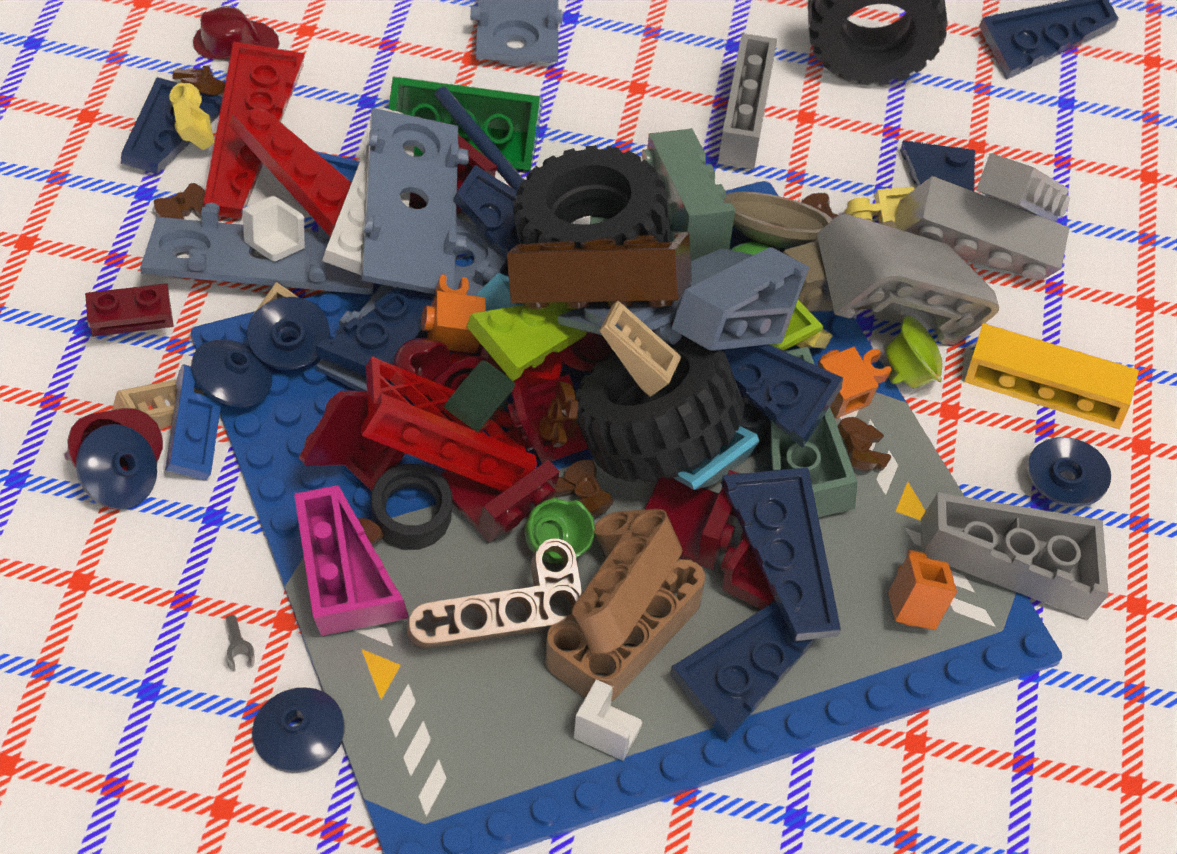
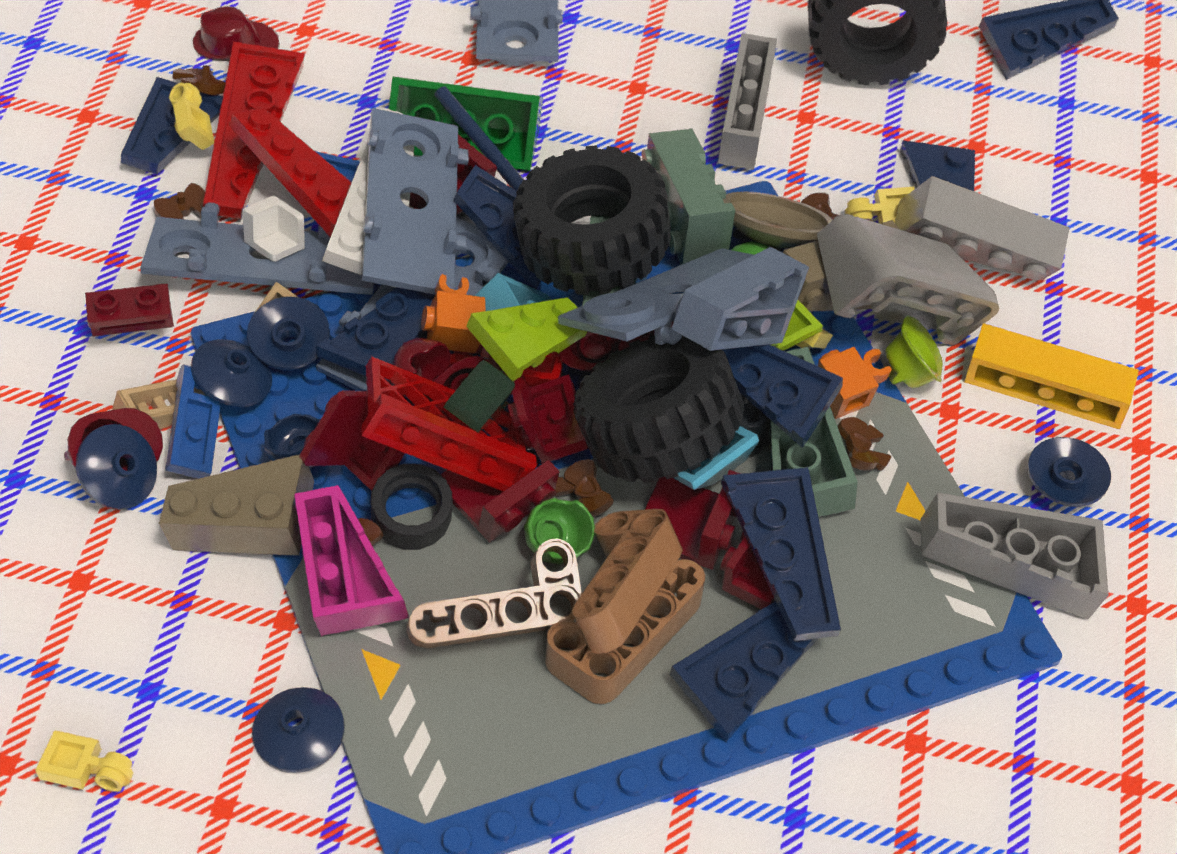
dark grey hand [226,615,255,671] -> none
reddish brown wedge [507,232,692,309] -> none
reddish brown piece [539,381,578,448] -> none
white panel [574,679,642,761] -> none
tan slope [599,301,681,397] -> none
orange brick [888,549,957,630] -> none
light grey brick [976,153,1070,222] -> none
none -> light yellow plate [35,730,133,792]
none -> dark tan wedge [159,454,315,555]
none -> dark blue hair [262,414,321,469]

